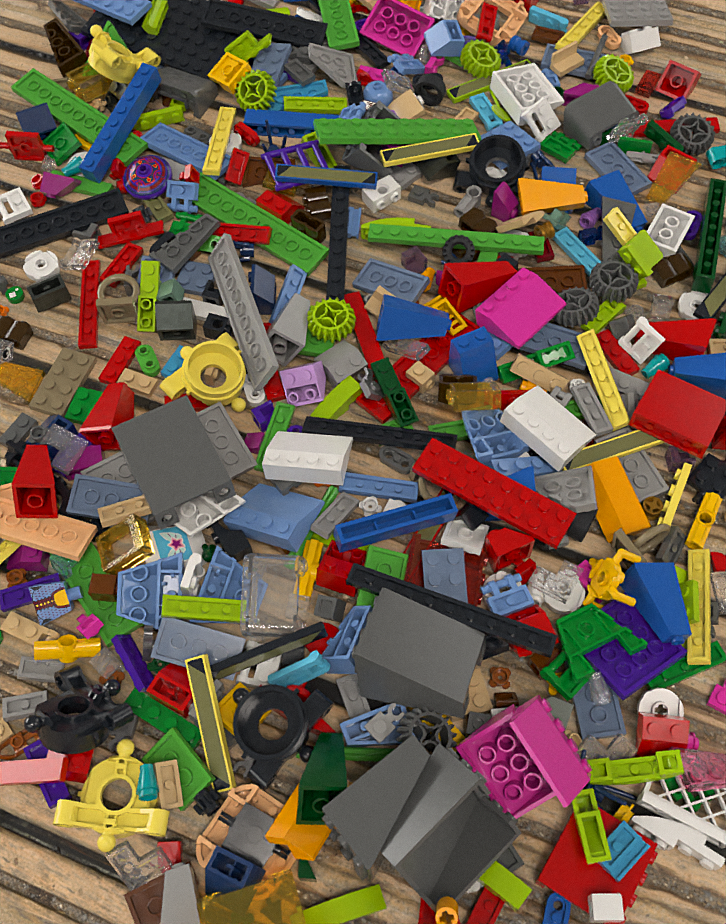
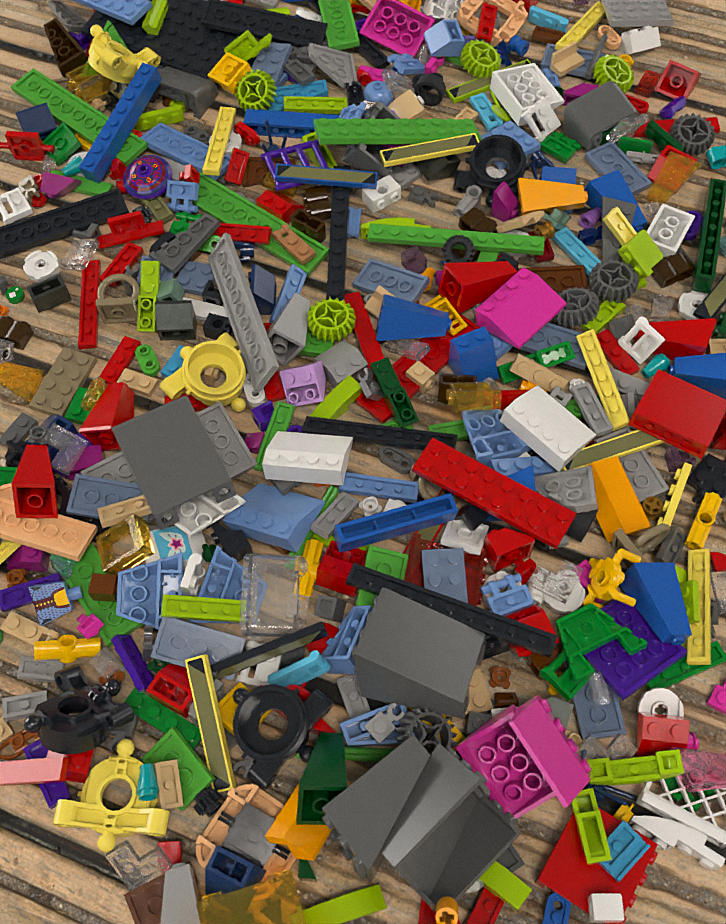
none -> dark tan plate [18,175,40,202]
none -> clear yellow plate [81,376,106,411]
none -> medium nougat plate [271,223,316,265]

